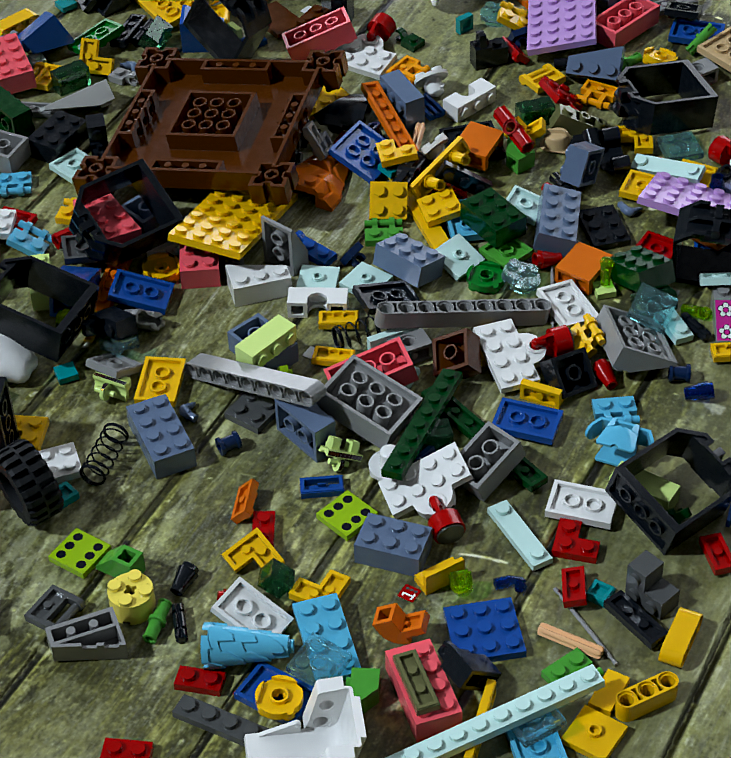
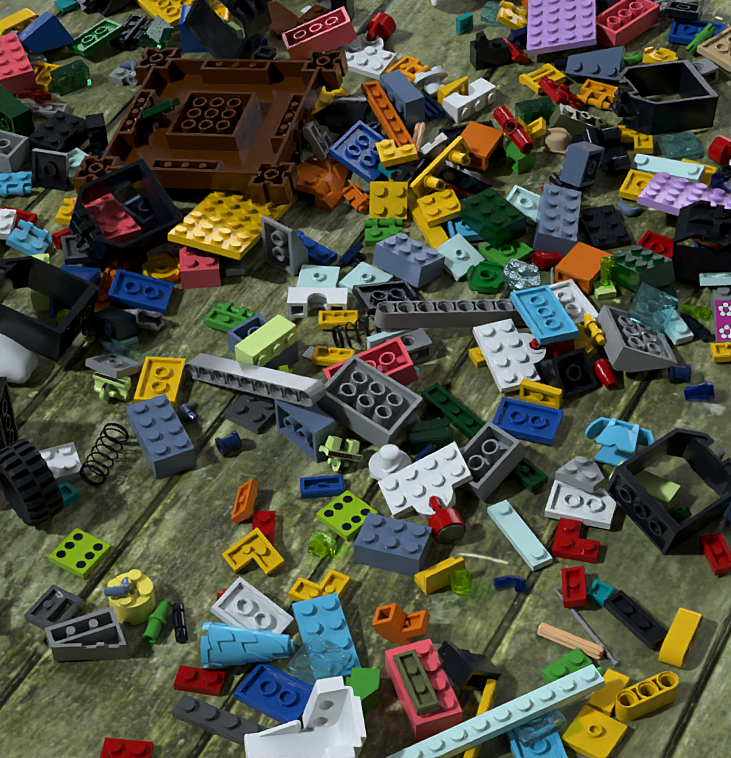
yellow plate [15,415,50,451] -> none
white wedge [40,79,115,112] -> none
teal tile [53,361,79,385] -> none
yellow plate [78,38,115,76] -> none
bright green slope [95,544,146,578] -> none
black cone [170,561,199,596] -> none
white wedge [225,265,292,307] -> none
yellow plate [255,675,304,721] -> none
clear green brick [257,558,295,599] -> none
dark green plate [381,368,463,481] -> none
dark green plate [395,27,425,53] -> none
red sticker [398,584,421,602] -> none
reddish brown slope [432,328,482,379] -> none
blue plate [443,597,527,662] -> none
medium azure plate [591,396,640,424] -> none
dark grey brick [625,550,680,620] -> none
none -> clear red plate [16,87,51,104]
none -> black hinge [32,148,70,190]
none -> sand blue animal [104,577,130,597]
none -> dark green wing [141,97,181,120]
none -> bright green plate [204,302,255,332]
none -> black plate [254,45,277,60]
none -> clear neon green piece [307,530,337,559]
none -> orange hinge [342,179,370,213]
none -> yellow slope [438,76,468,107]
none -> medium azure plate [510,285,579,345]
none -> light grey plate [555,456,604,494]

